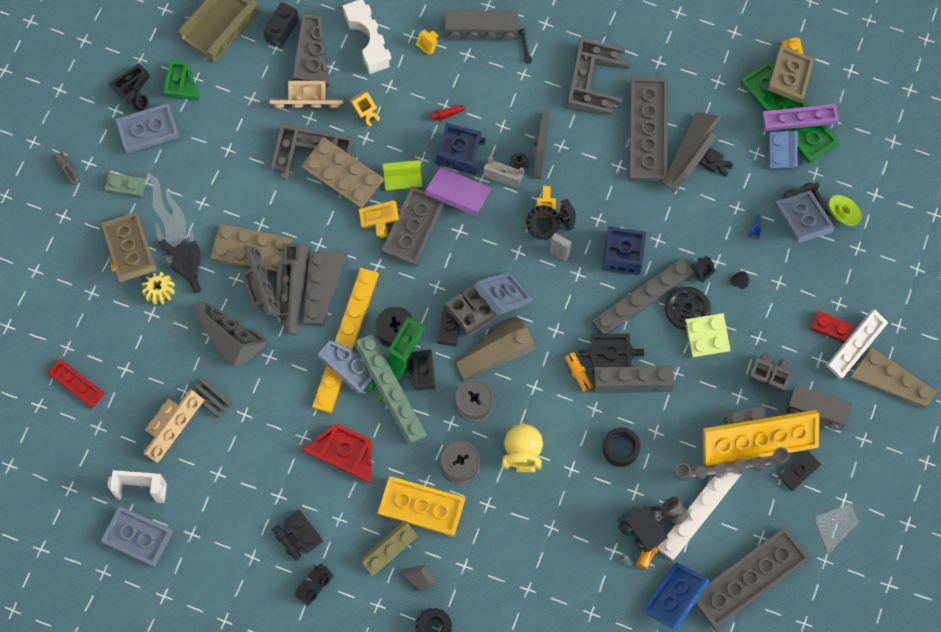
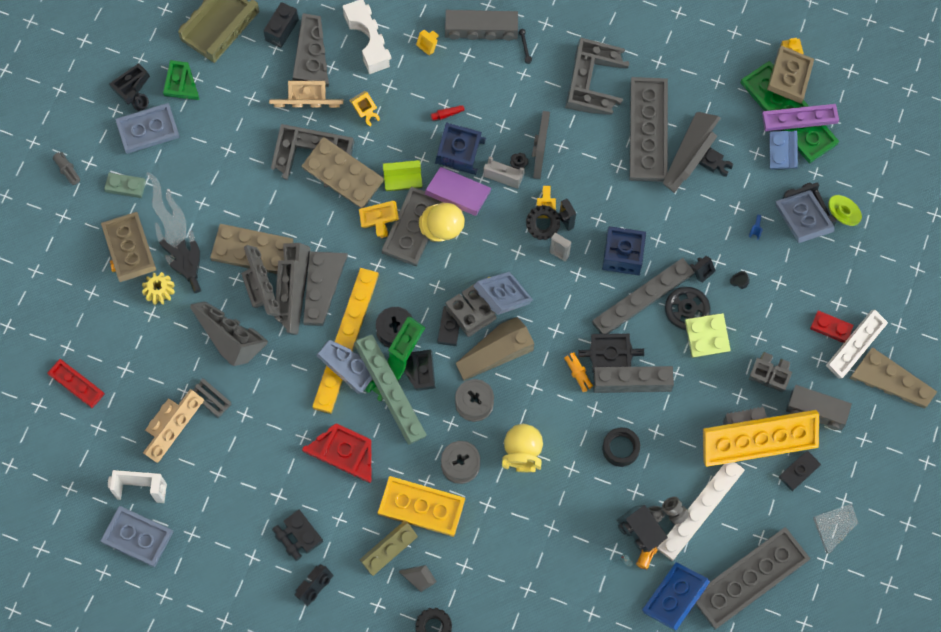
dark grey bar [674,447,789,481] -> none
none -> light yellow tile [419,202,465,242]

